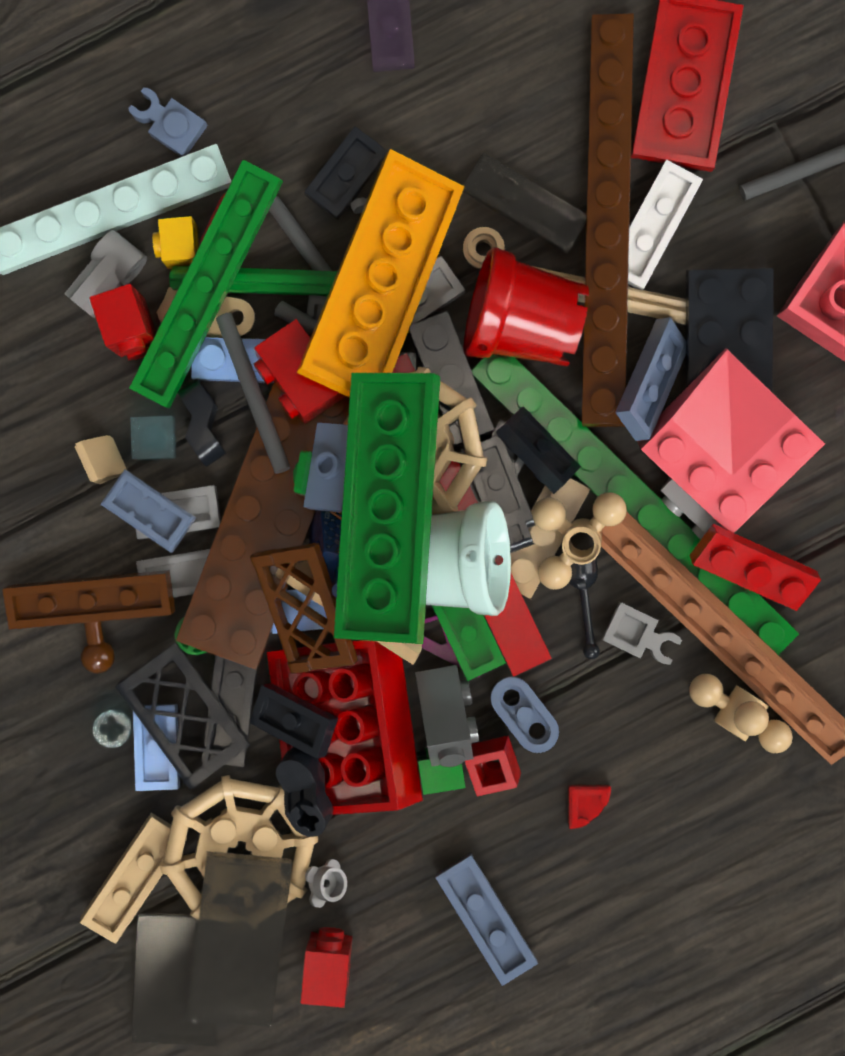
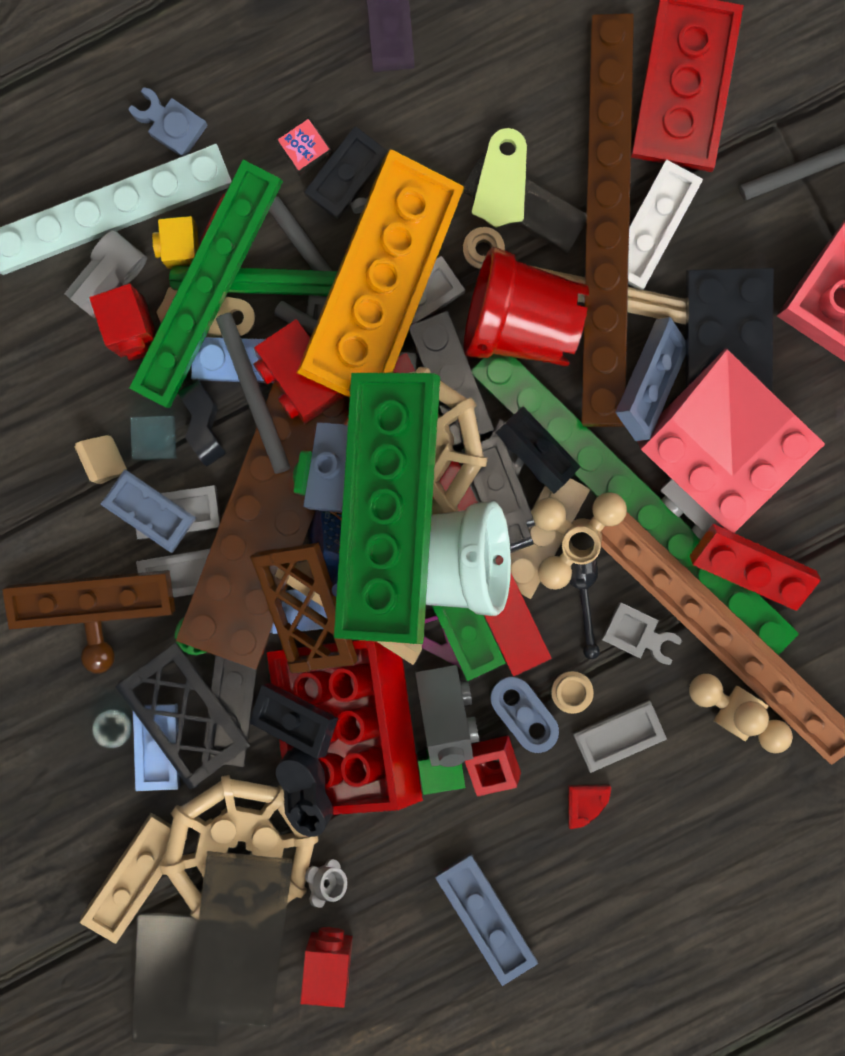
none -> tile [275,116,333,177]
none -> yellowish green piece [472,128,527,228]
none -> tan plate [551,671,594,713]
none -> light grey tile [573,700,667,773]

